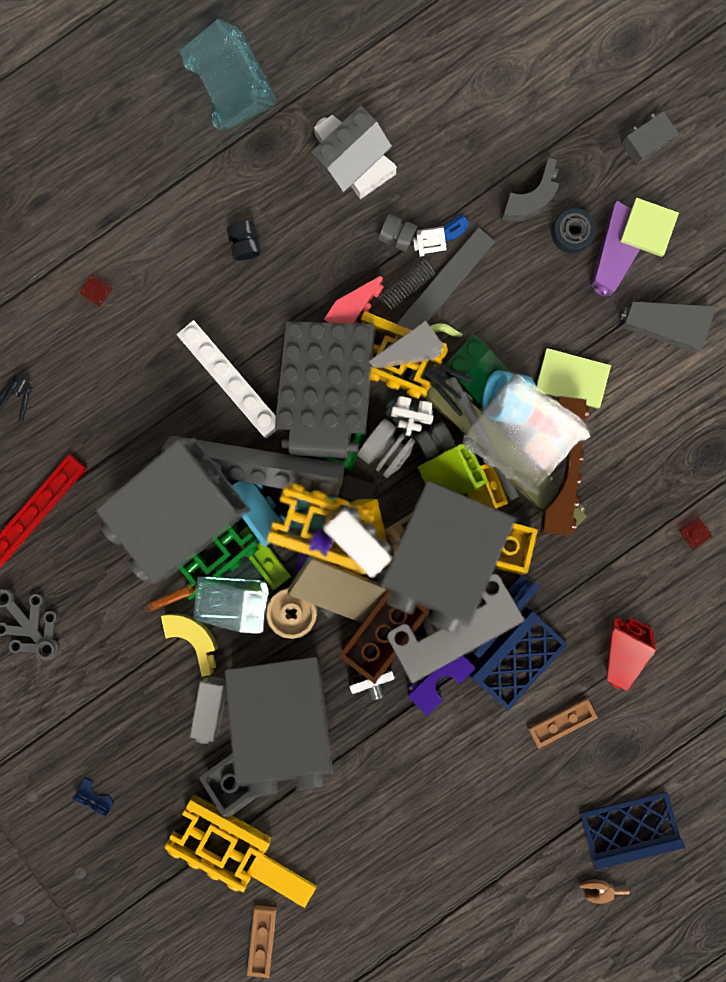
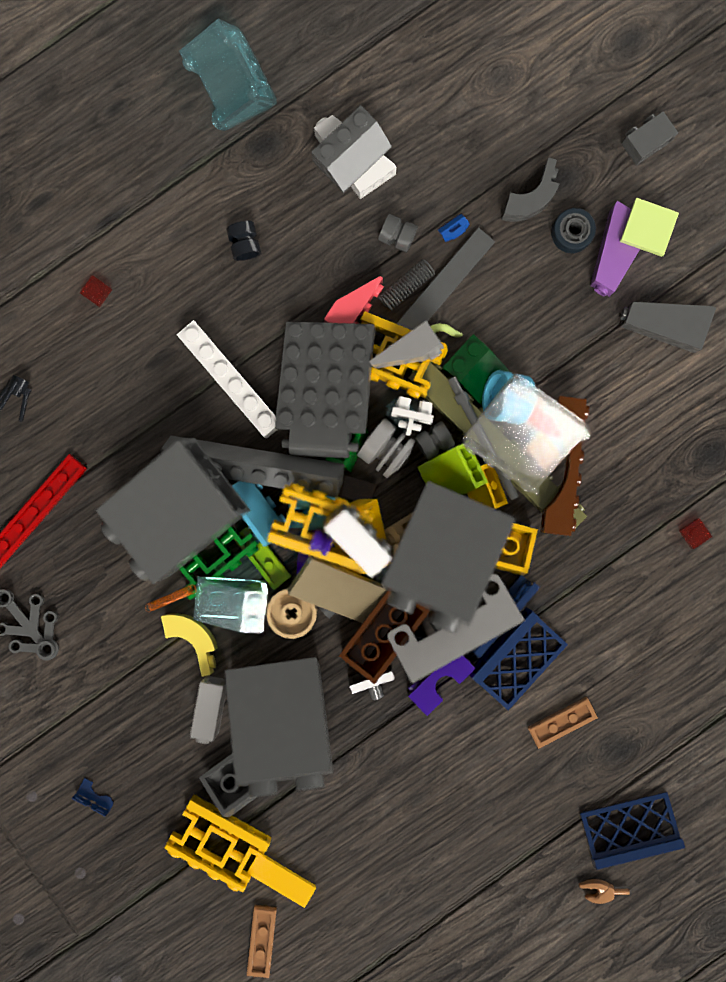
white bracket [413,226,446,256] -> none
black plant [425,364,474,416] -> none
yellowish green tile [535,348,611,409] -> none
slope [607,618,656,691] -> none

